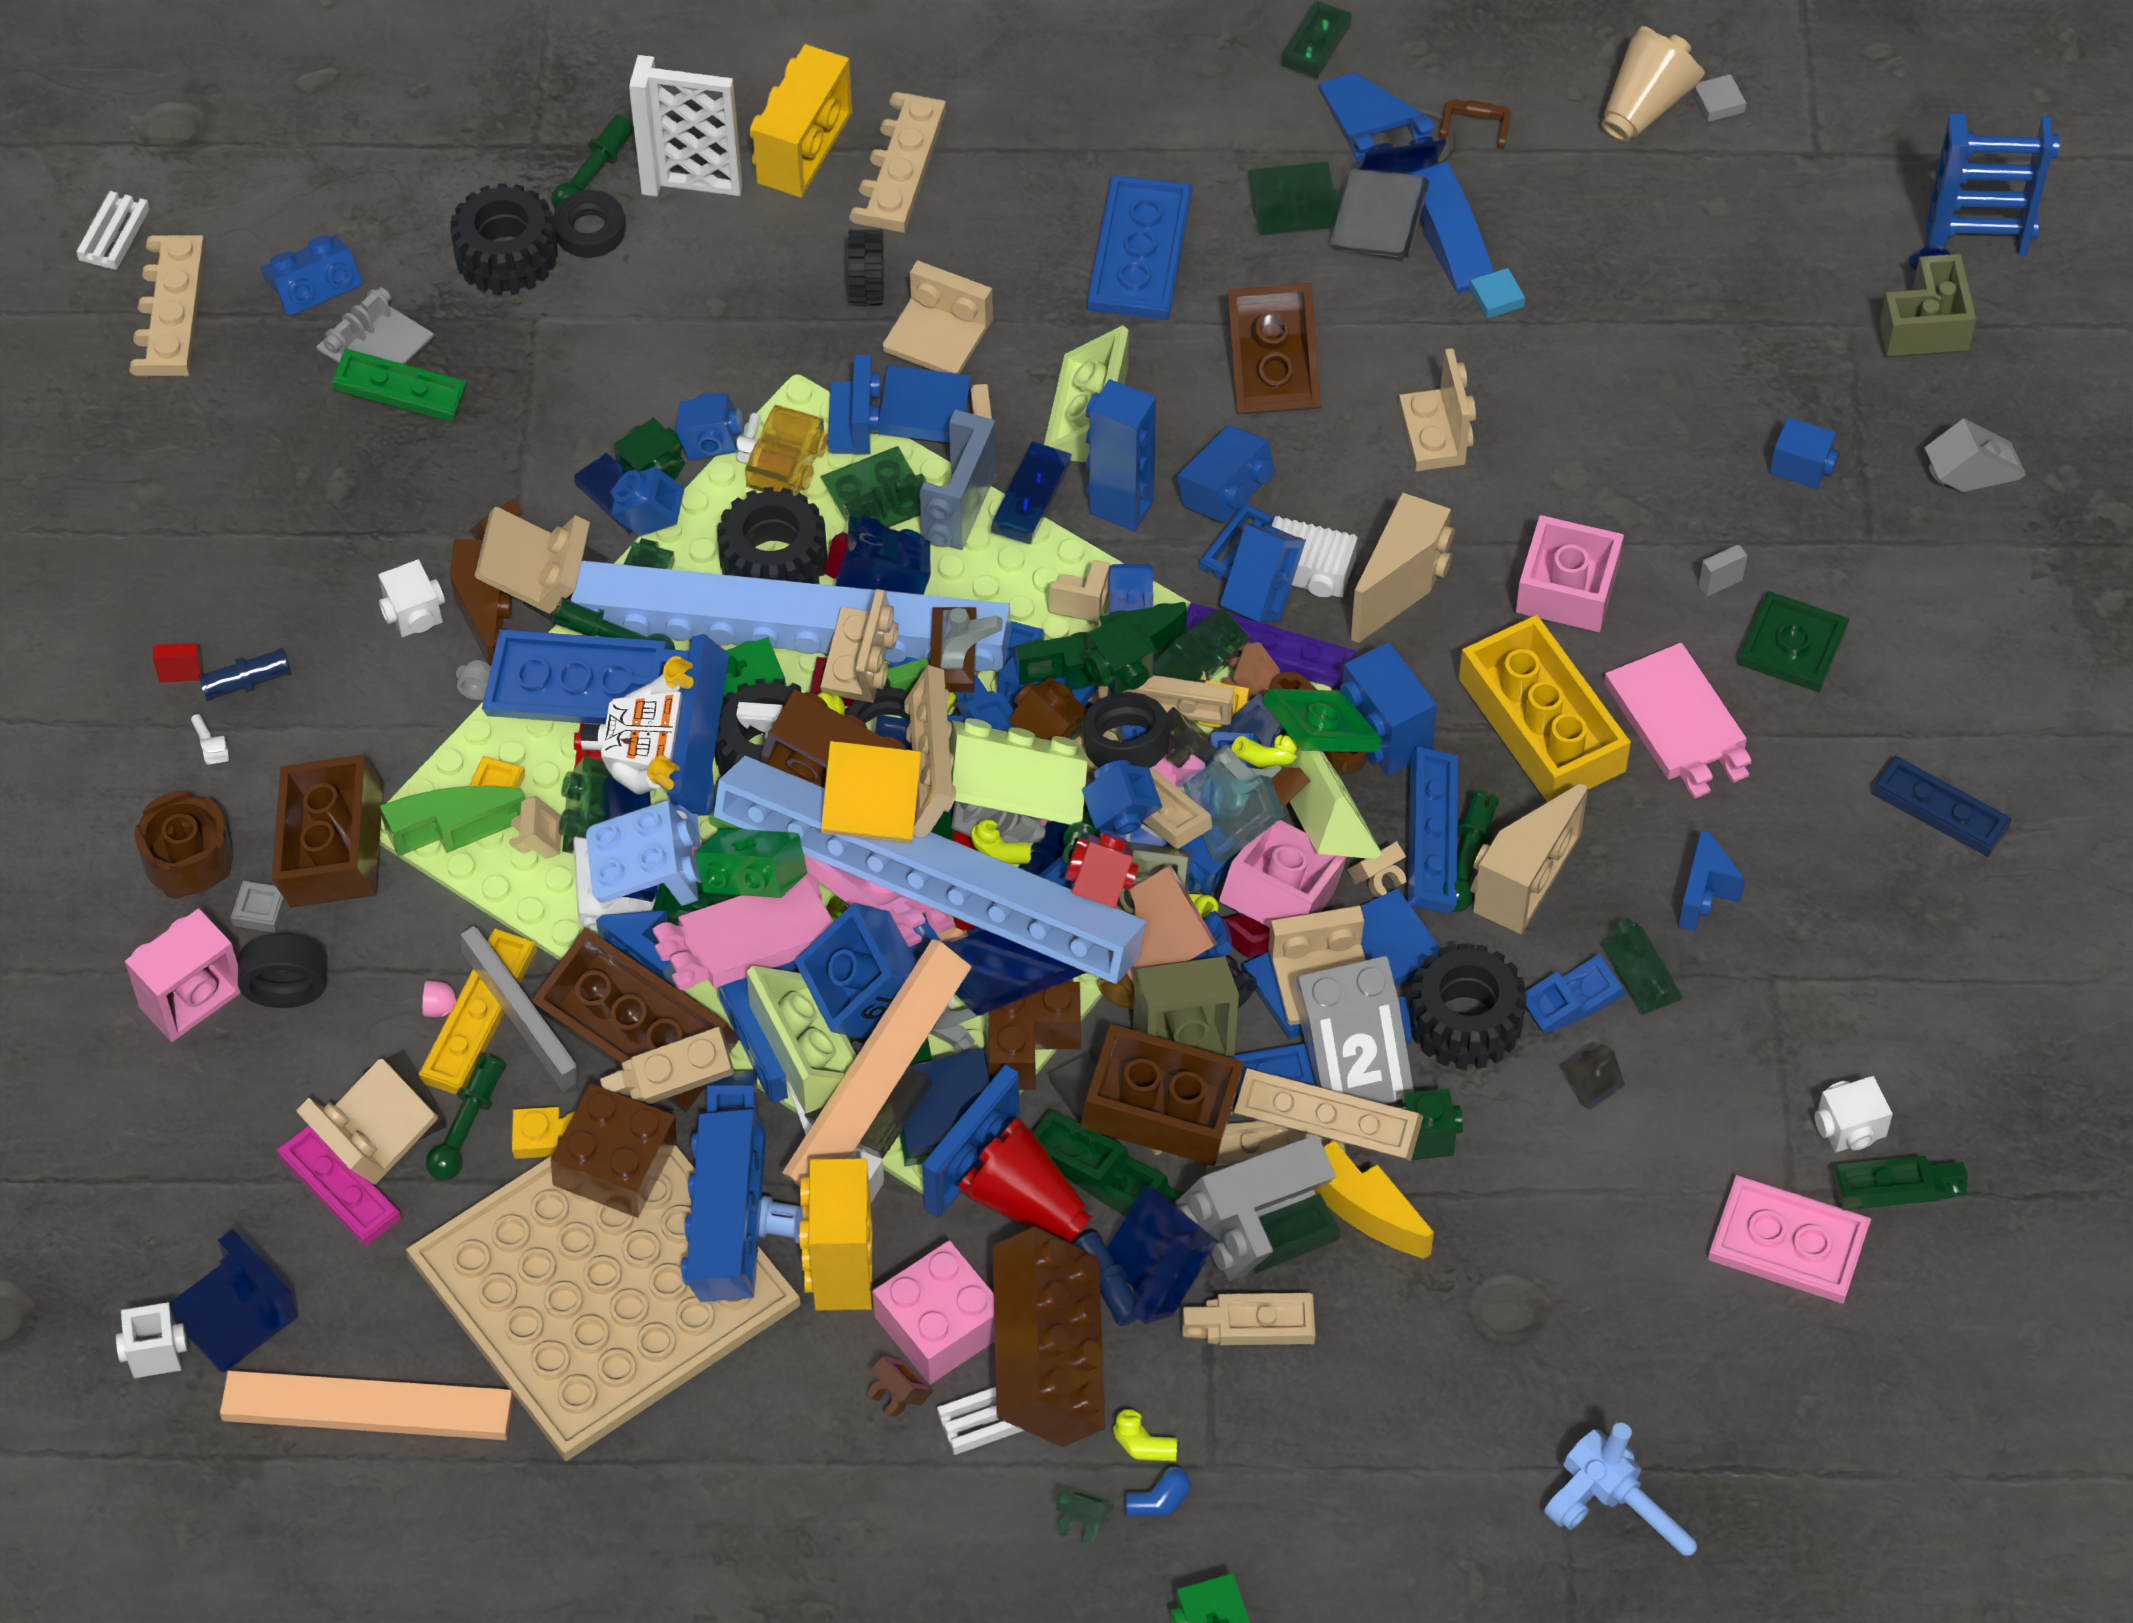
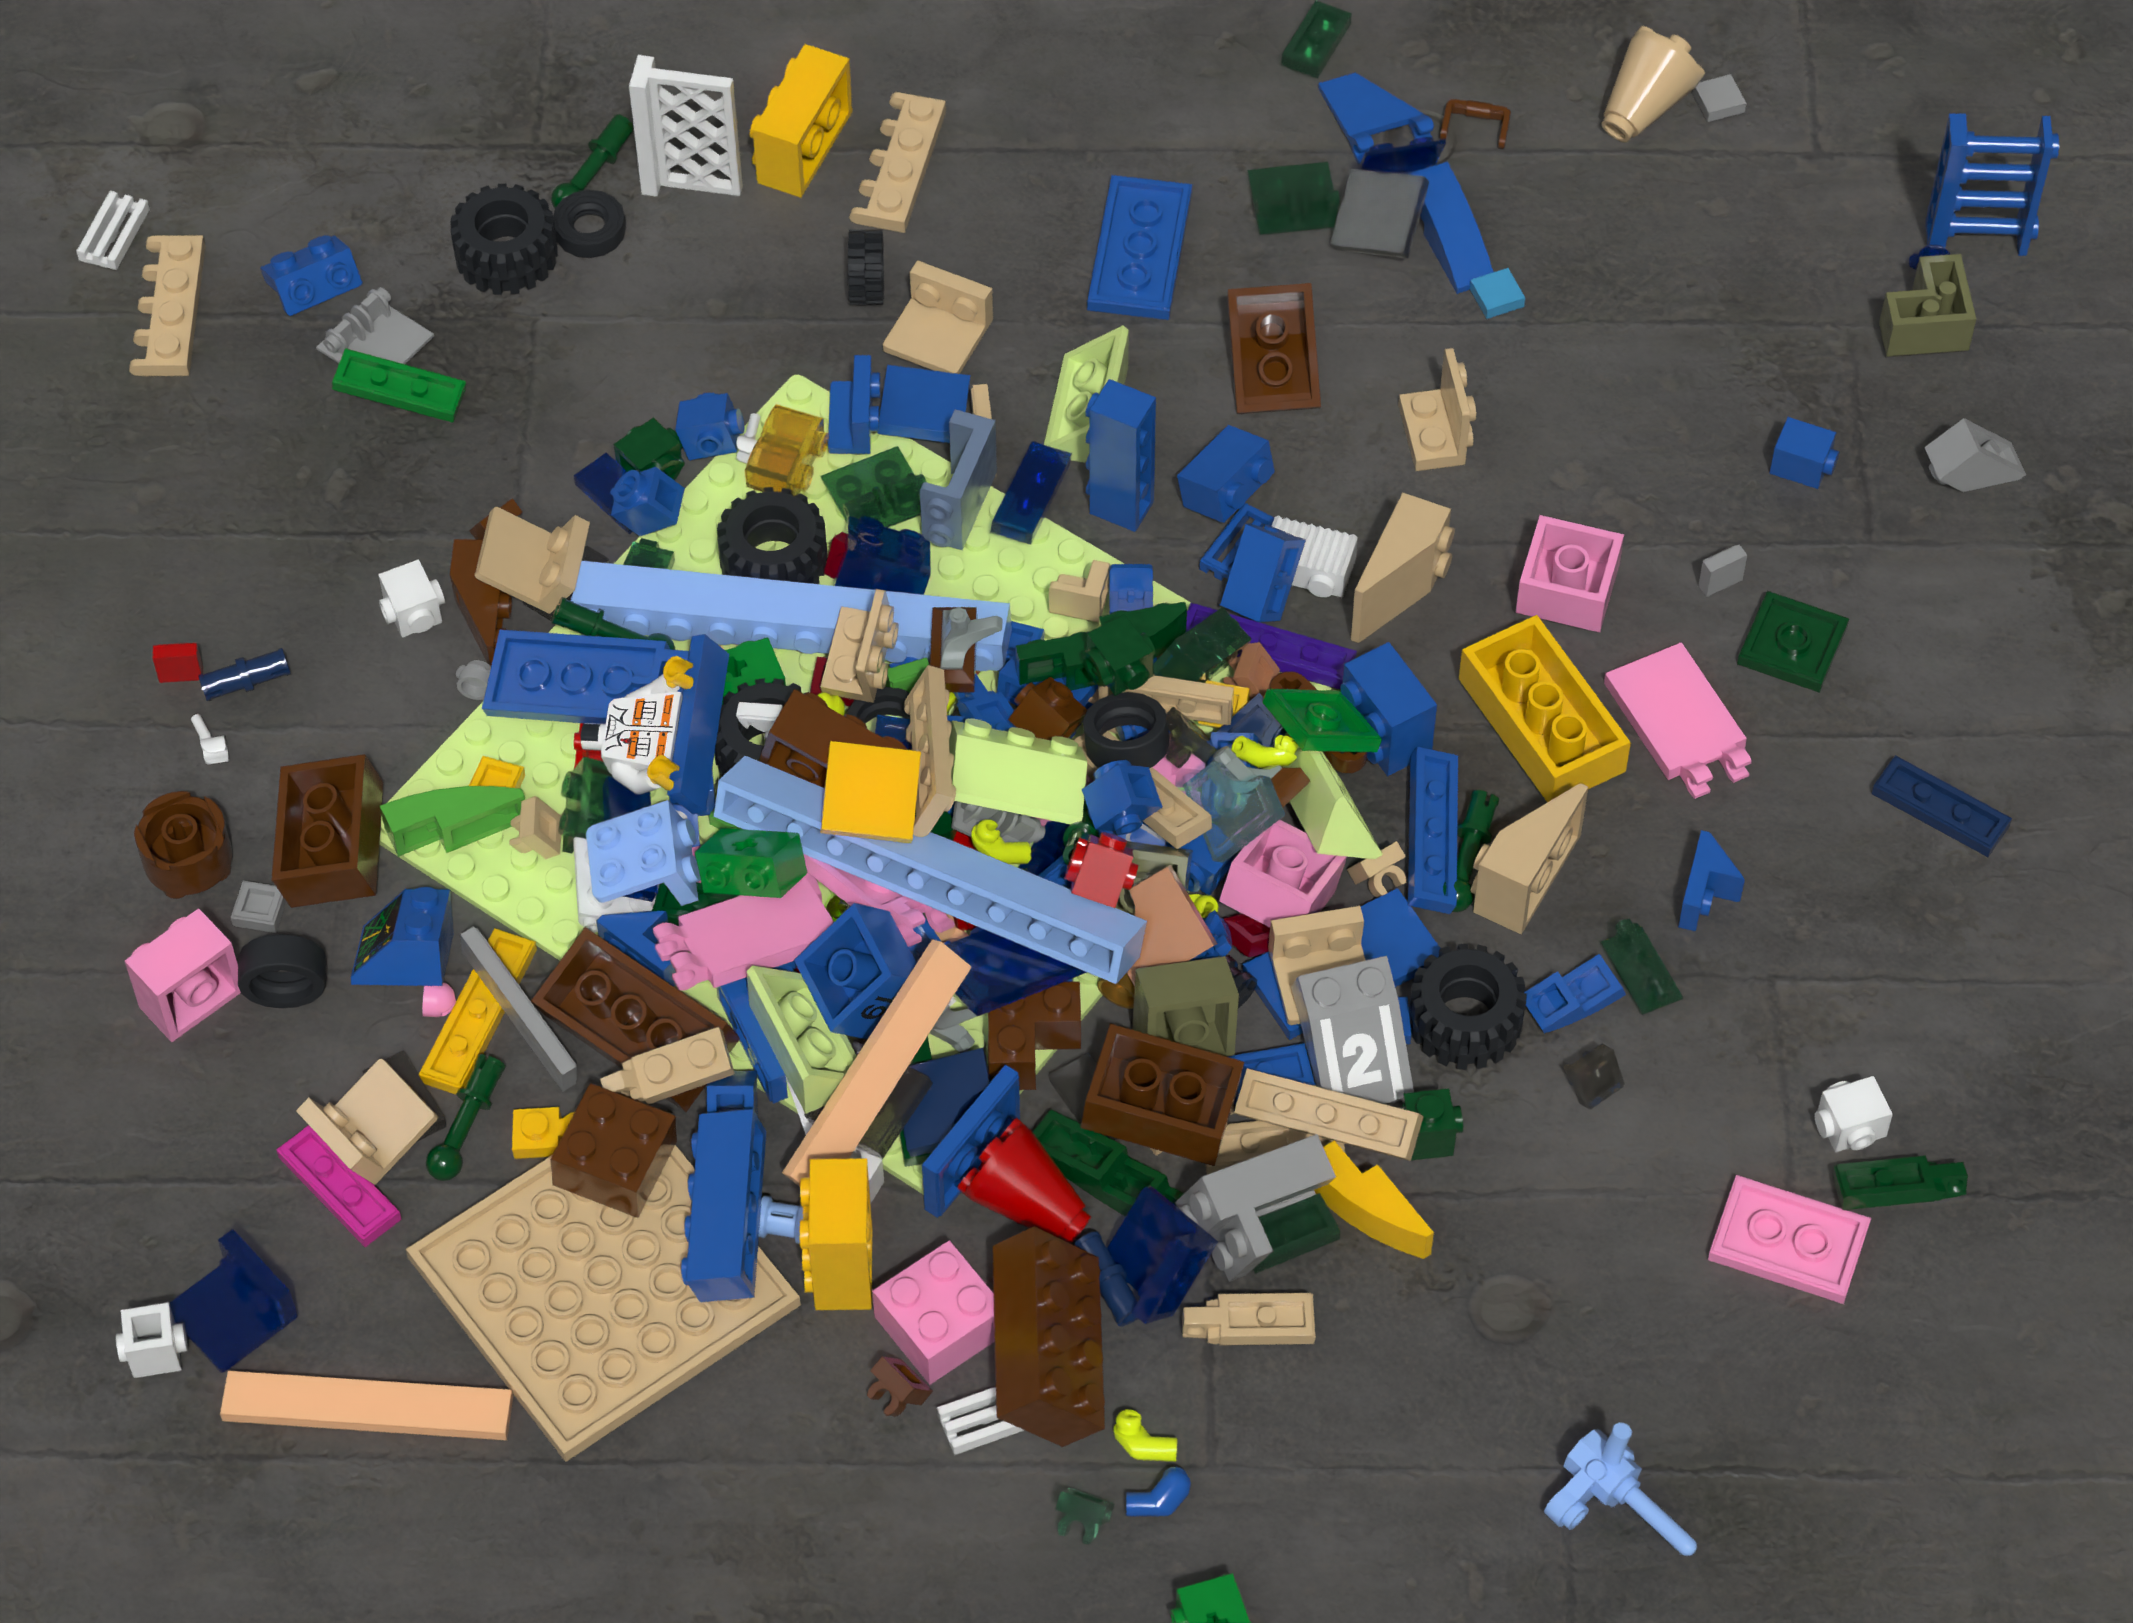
none -> blue slope [351,887,454,986]

